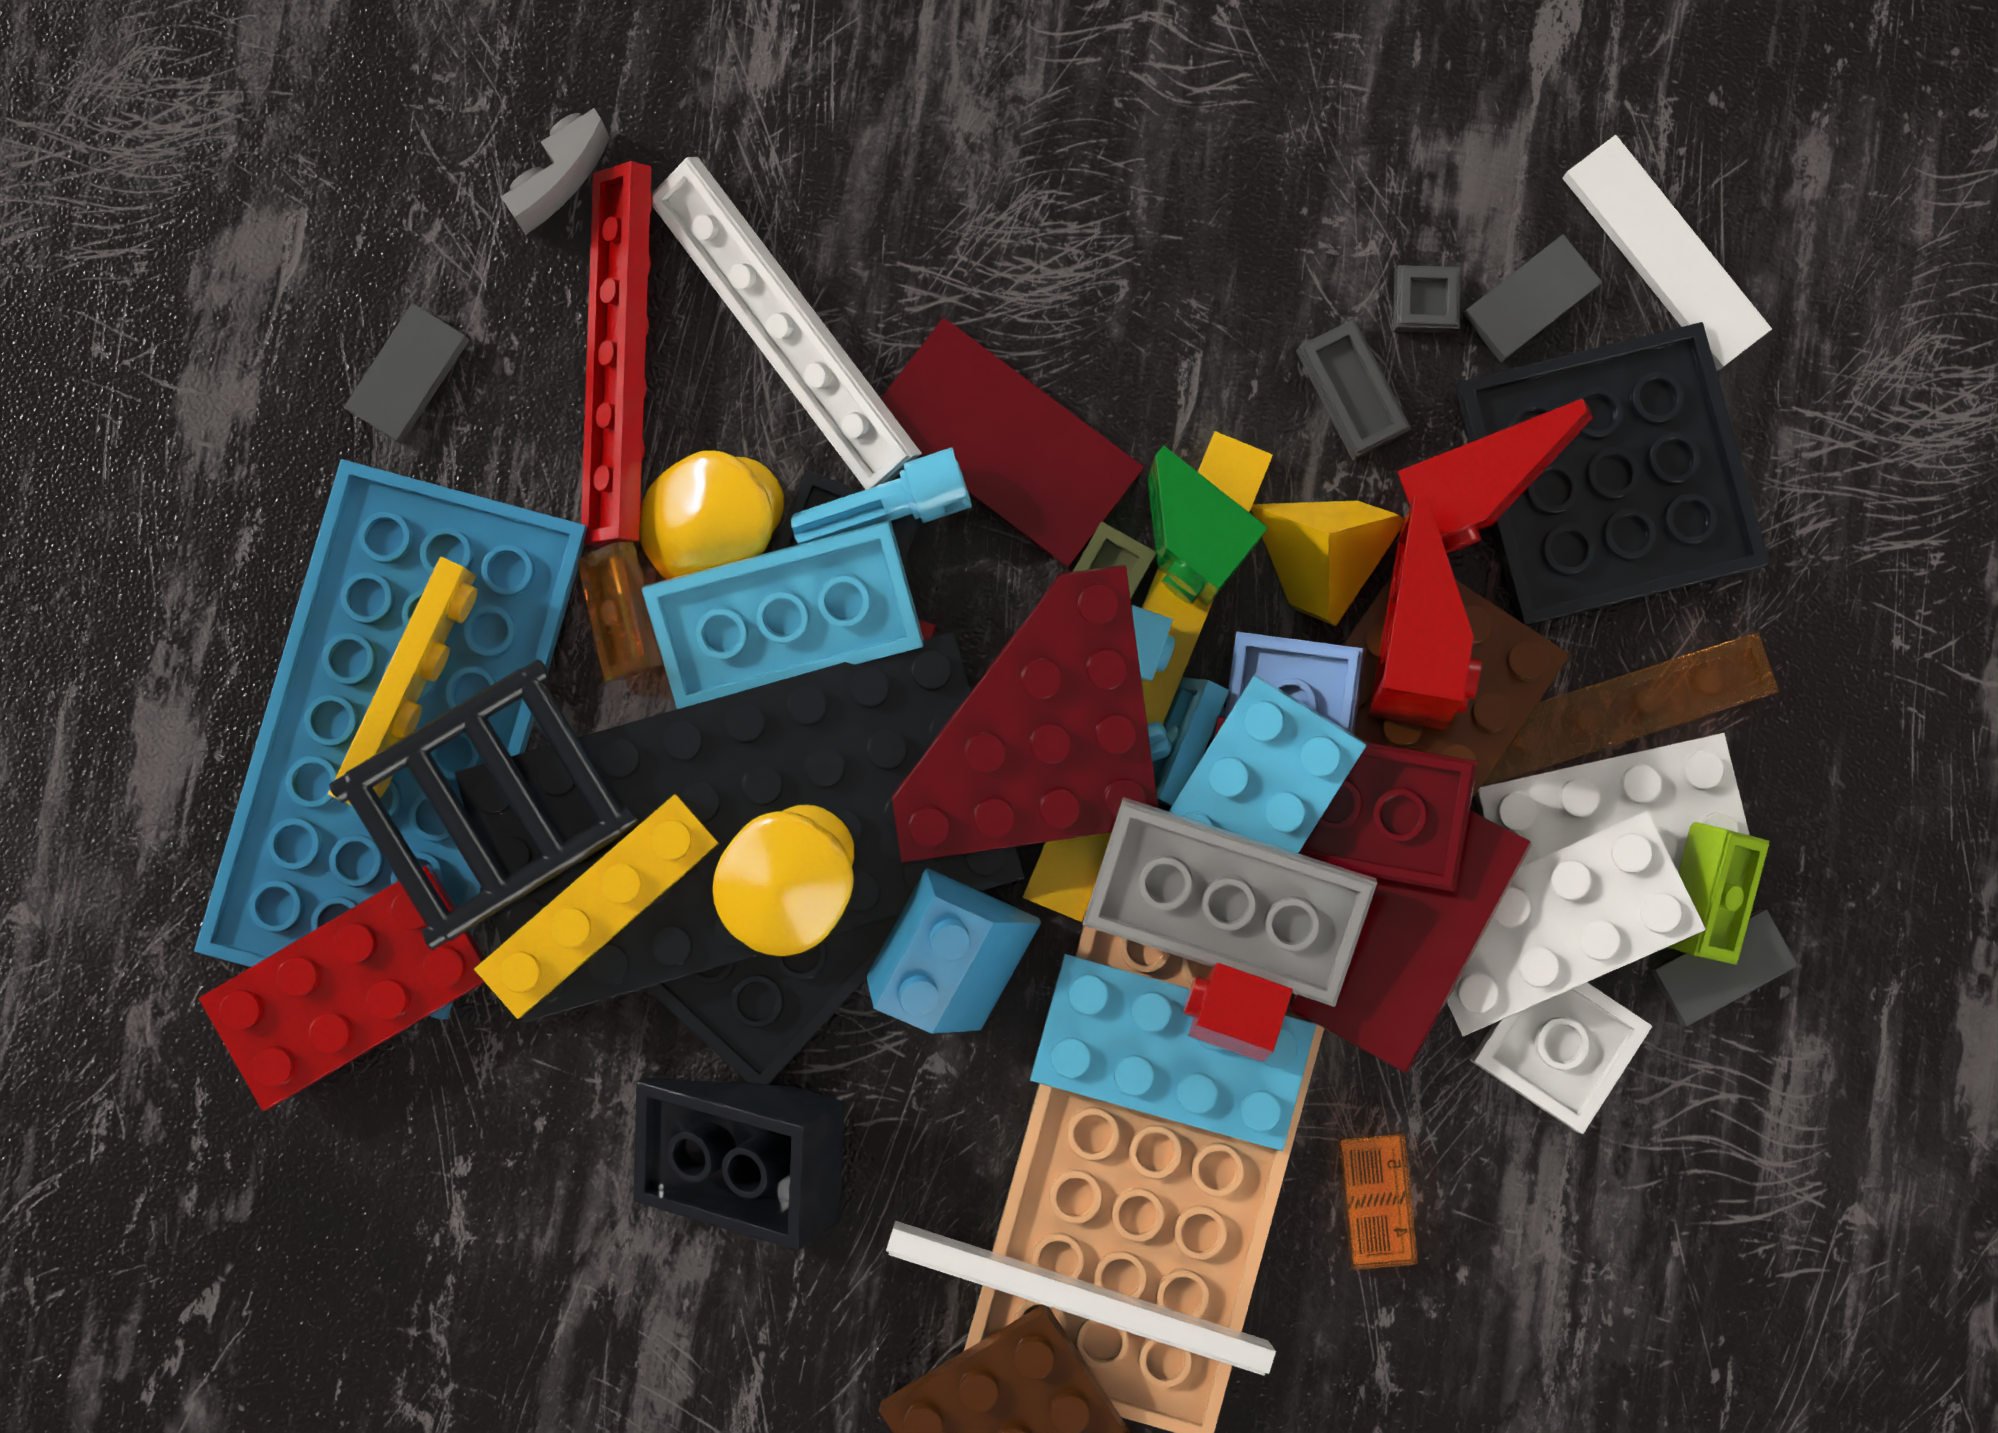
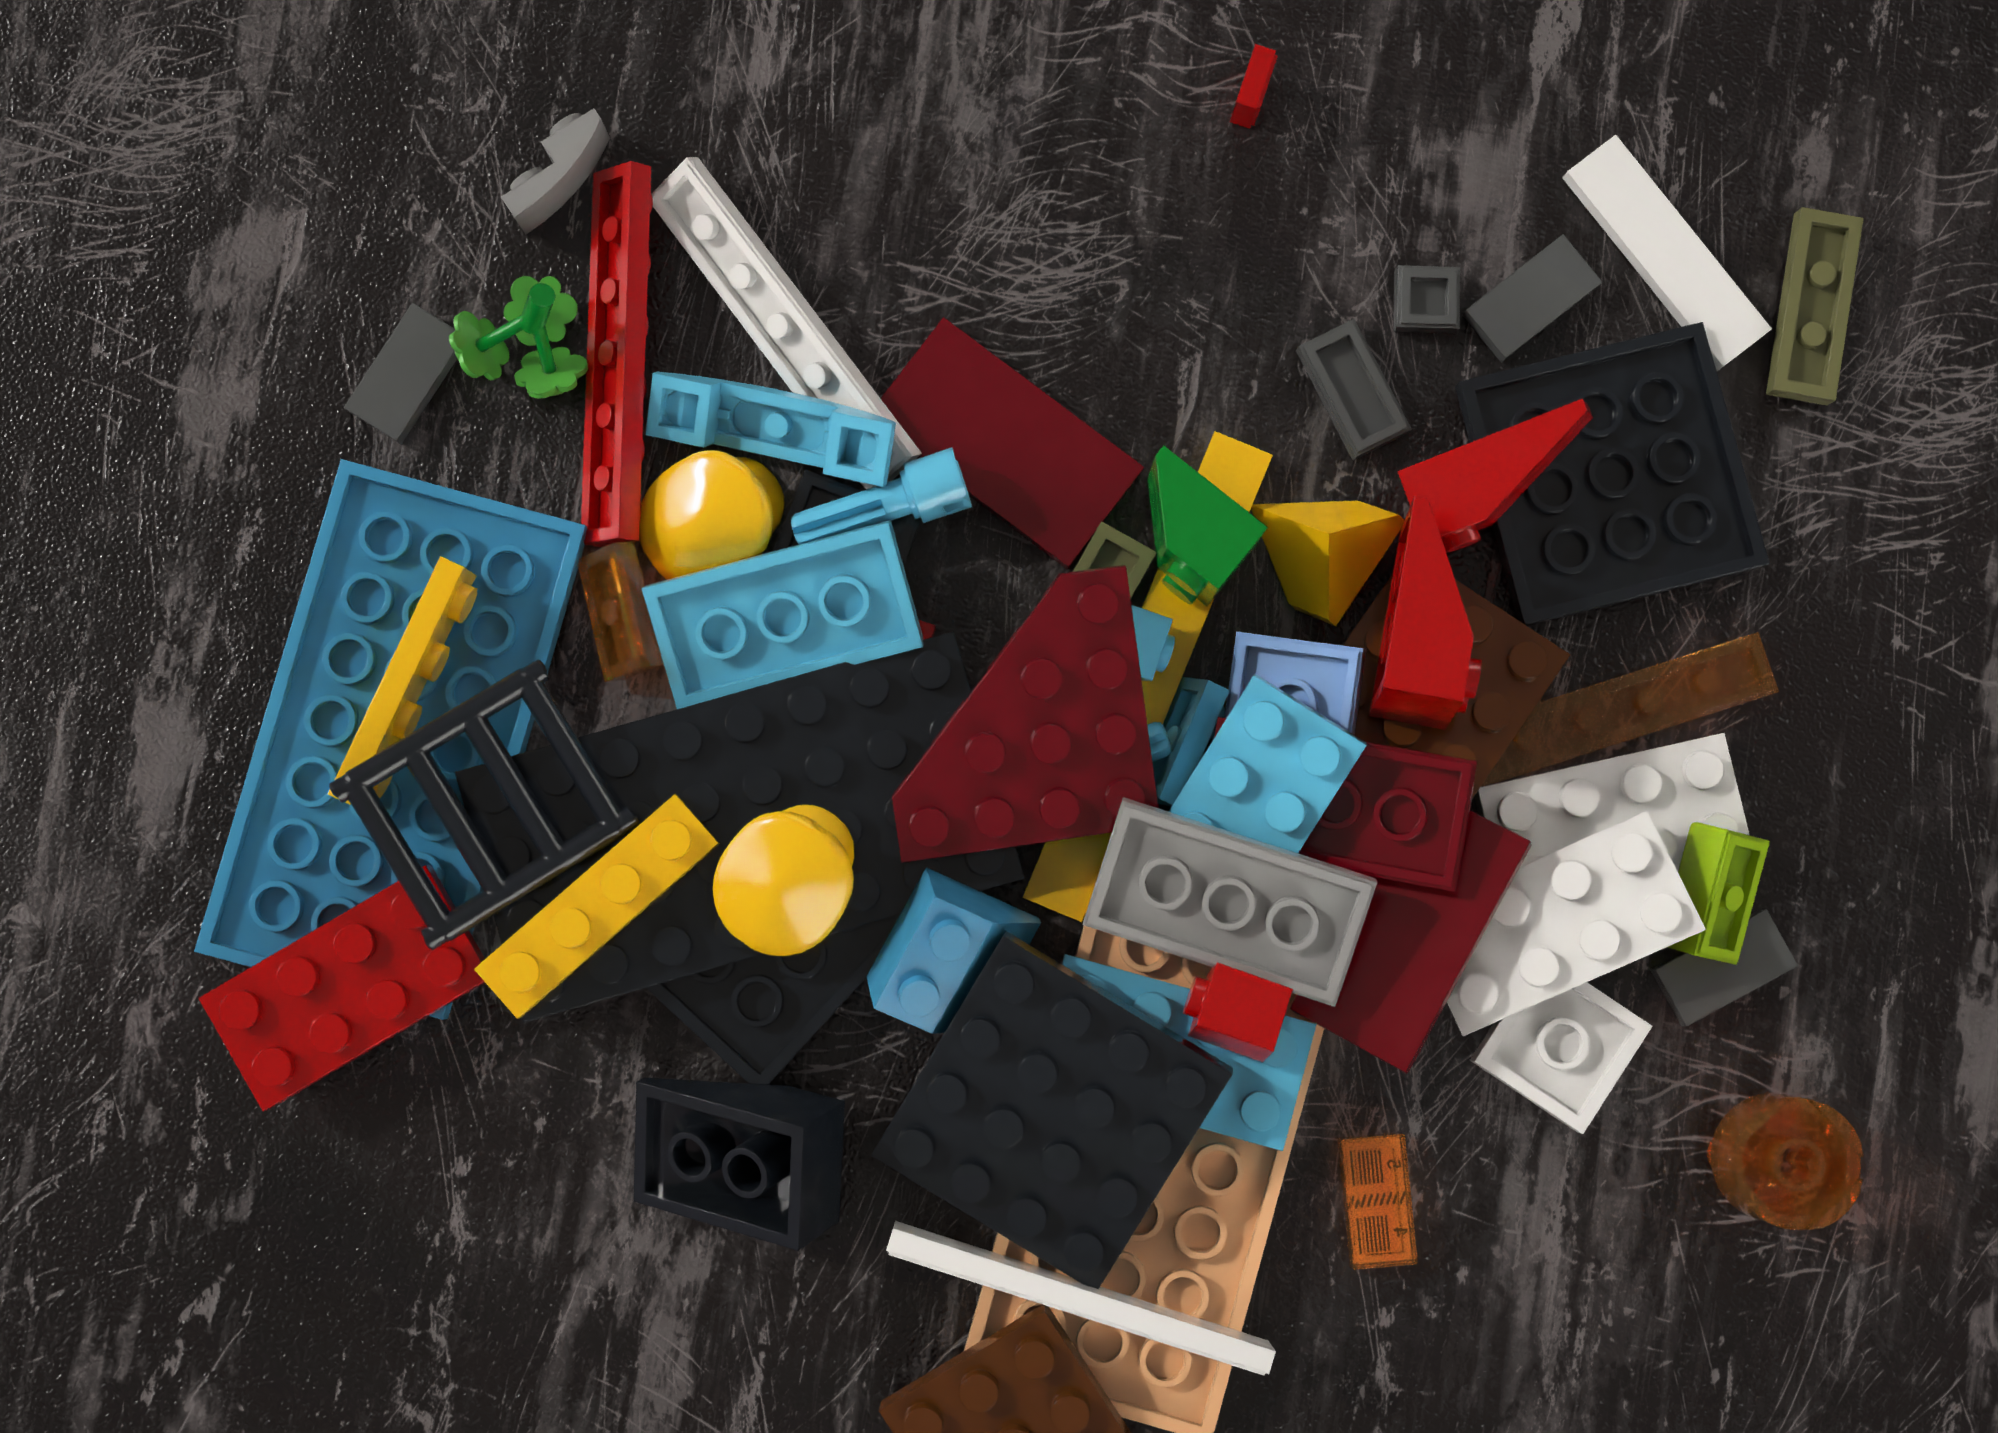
none -> bright green plant [449,276,588,399]
none -> medium azure slope [645,371,896,487]
none -> black plate [871,931,1233,1289]
none -> red tile [1230,44,1278,129]
none -> clear orange brick [1707,1092,1863,1230]
none -> olive plate [1766,207,1864,406]

